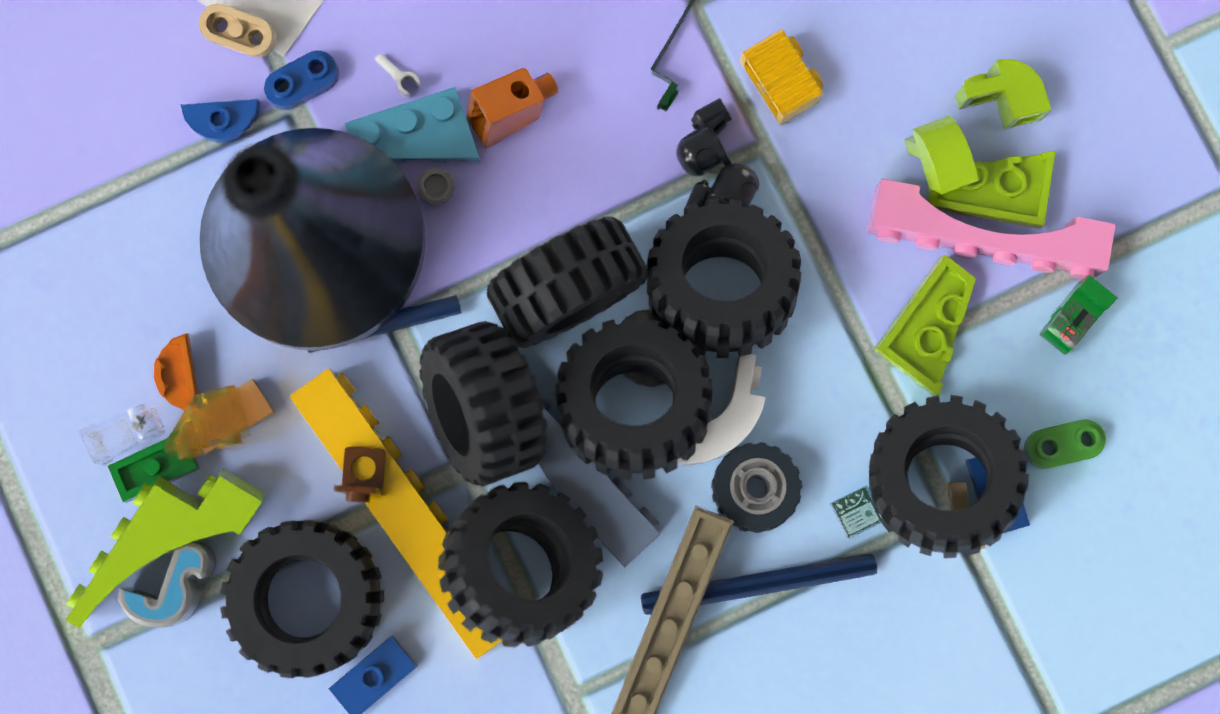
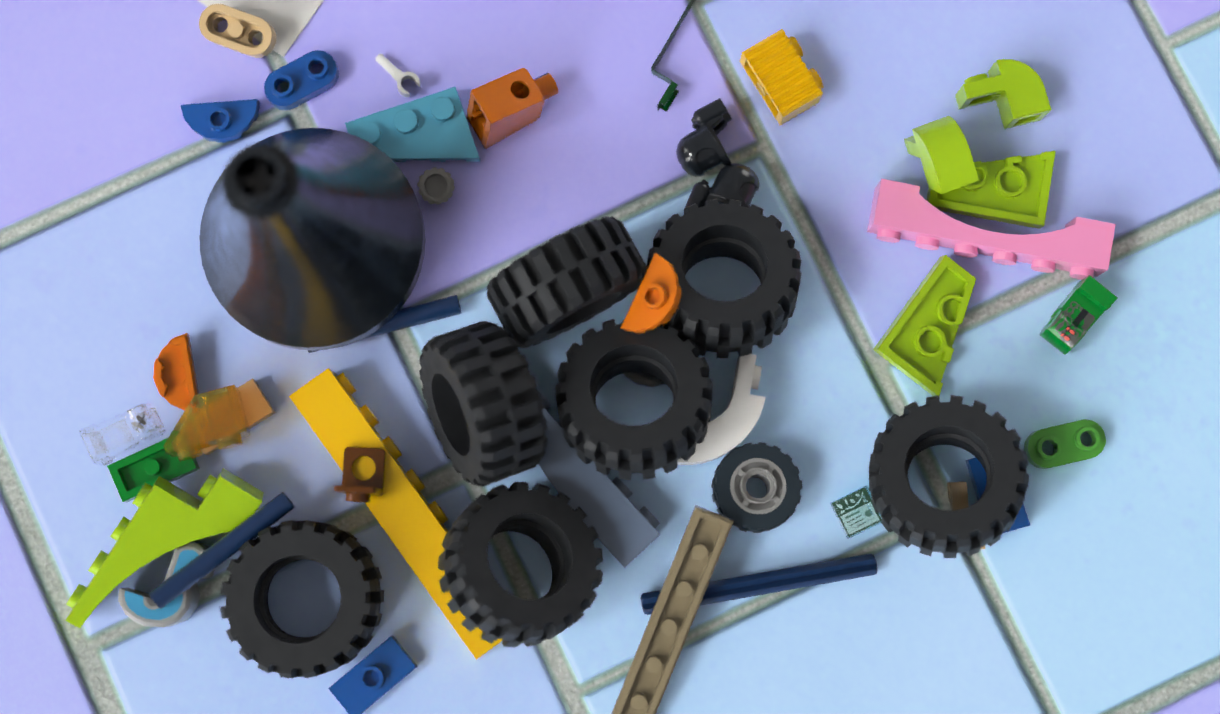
none -> dark blue piece [149,492,295,609]
none -> orange plate [621,253,682,334]

